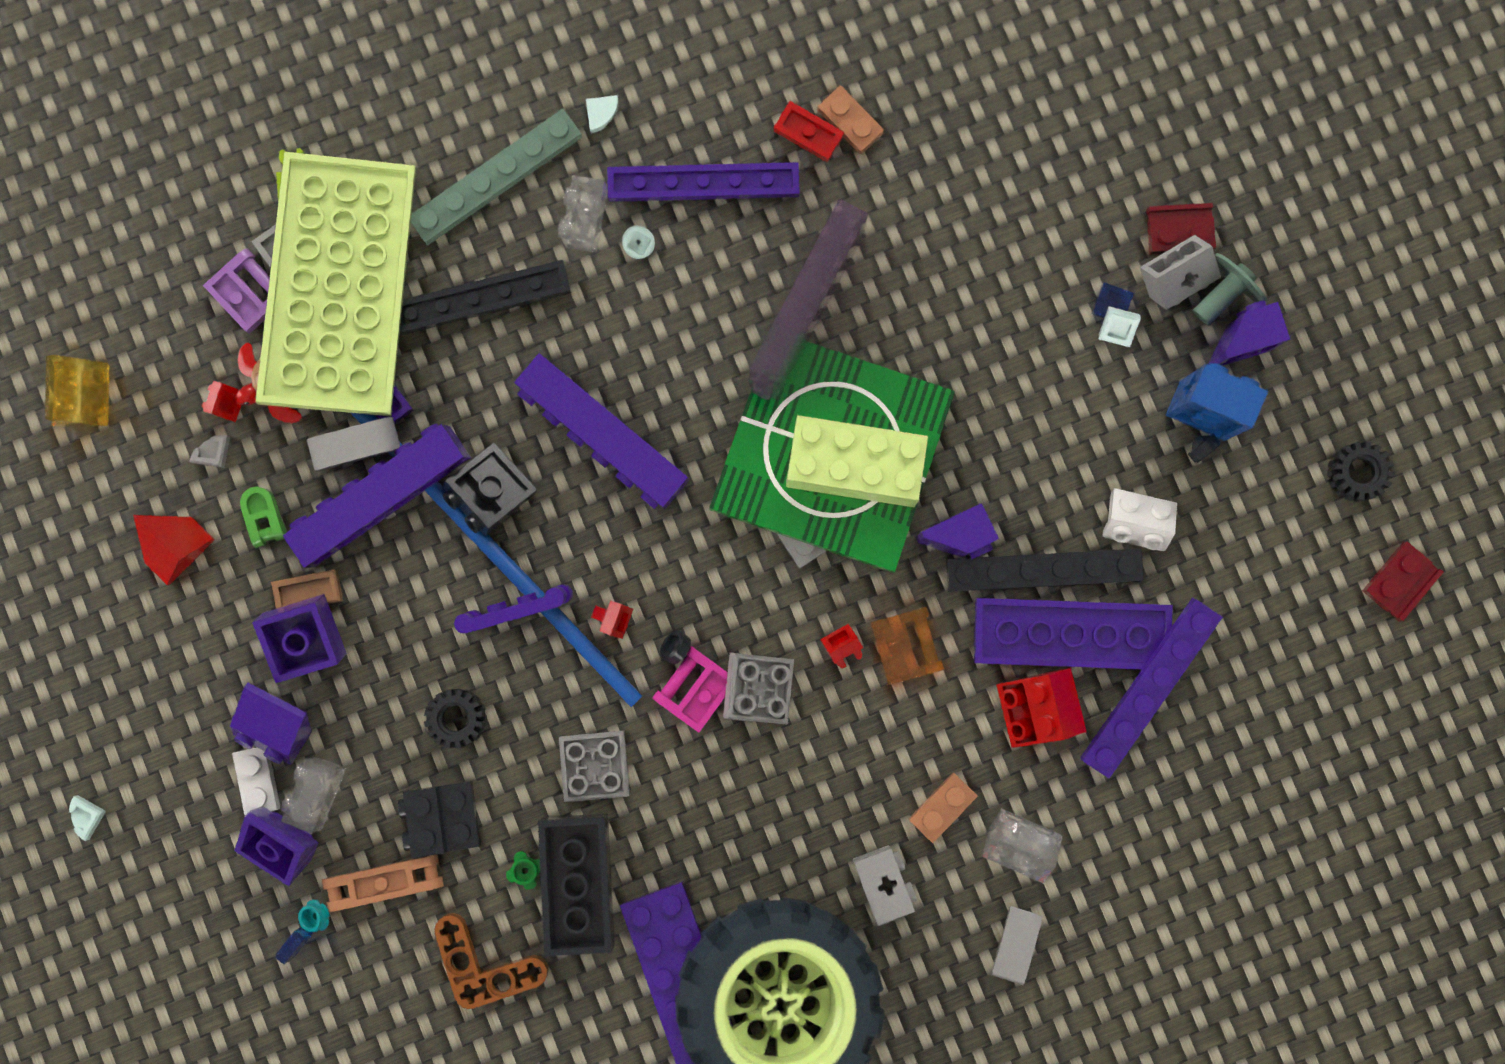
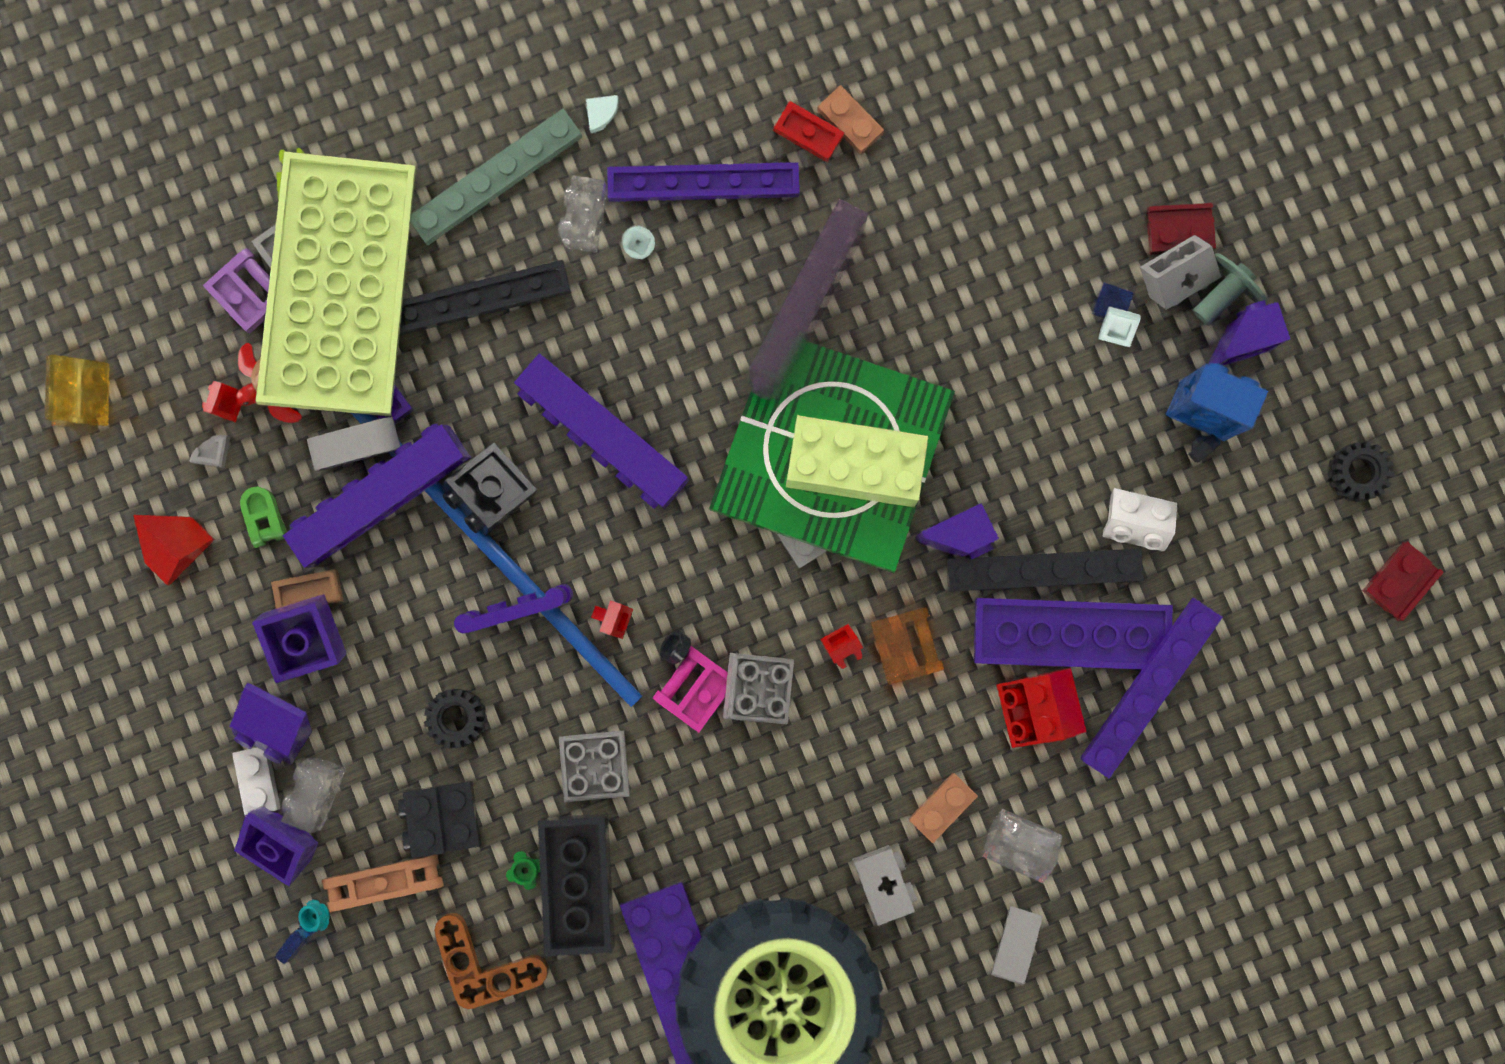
light aqua tile [69,795,106,841] -> none

